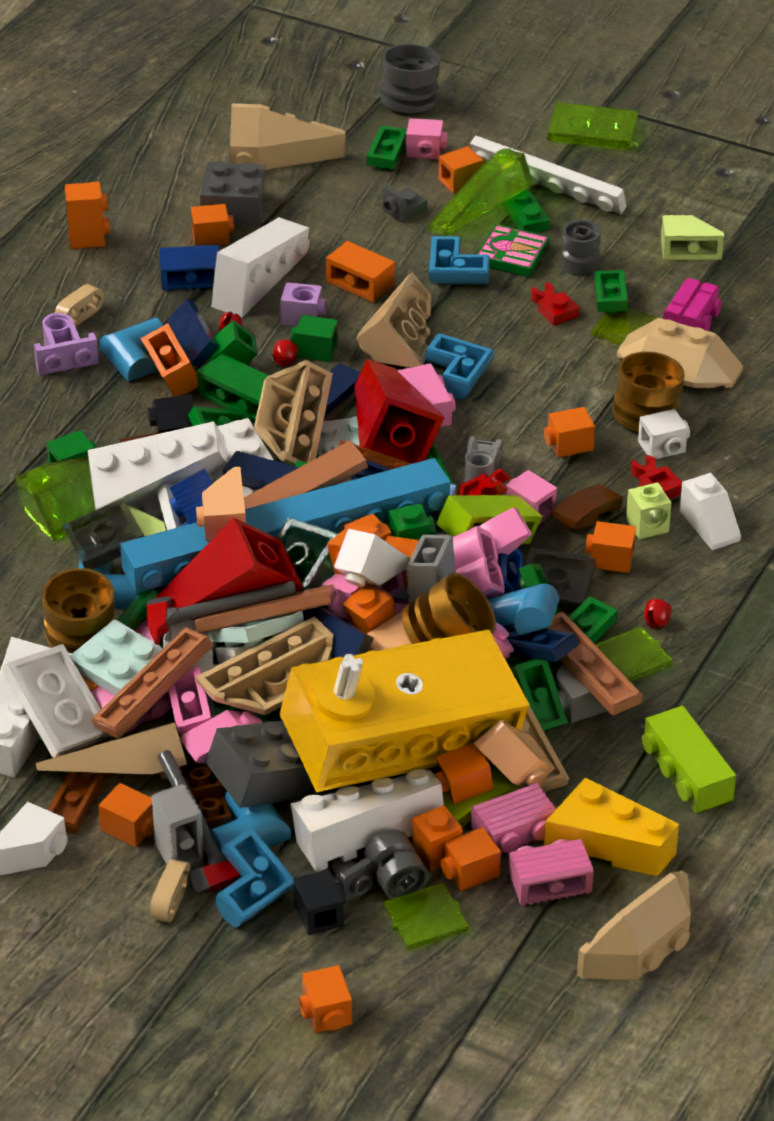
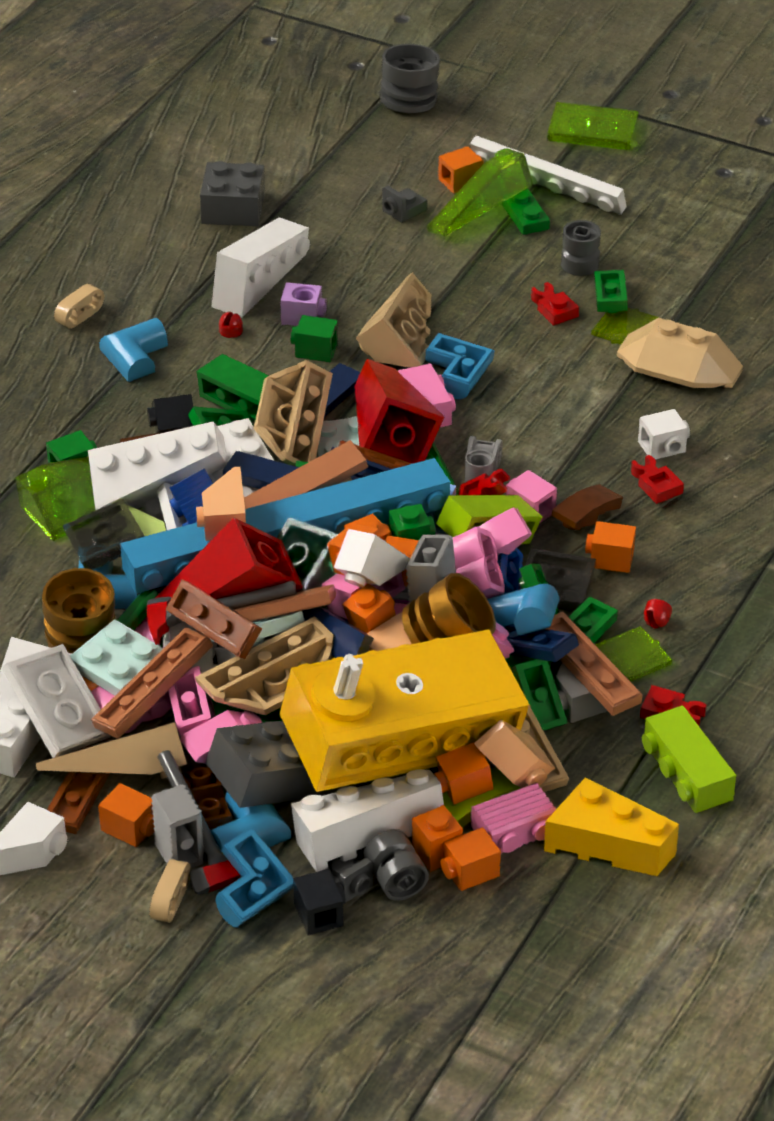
lavender pin [34,313,99,376] -> none
orange brick [65,182,110,249] -> none
orange brick [141,323,198,396] -> none
blue brick [159,245,219,291] -> none
dark blue tile [167,298,218,368] -> none
orange brick [191,204,235,246] -> none
green brick [209,320,258,365] -> none
tan wedge [230,103,346,170] -> none
red hinge [272,340,298,367] -> none
orange brick [299,965,352,1033] -> none
orange brick [326,241,395,303] -> none
green plate [367,125,407,169] -> none
clear neon green piece [384,883,468,950] -> none
bright pink brick [406,118,448,160] -> none
dark azure brick [429,236,490,285] -> none
tile [476,224,550,277] -> none
bright pink brick [508,839,594,906] -> none
orange brick [544,407,595,458] -> none
tan wedge [577,870,691,980] -> none
pearl gold wheel [612,351,685,432] -> none
yellowish green brick [626,483,671,539] -> none
yellowish green slope [661,215,724,260] -> none
dark pink brick [663,278,722,331] -> none
white slope [680,473,741,550] -> none
none -> dark orange tile [165,579,262,659]
none -> red plate [640,685,706,727]

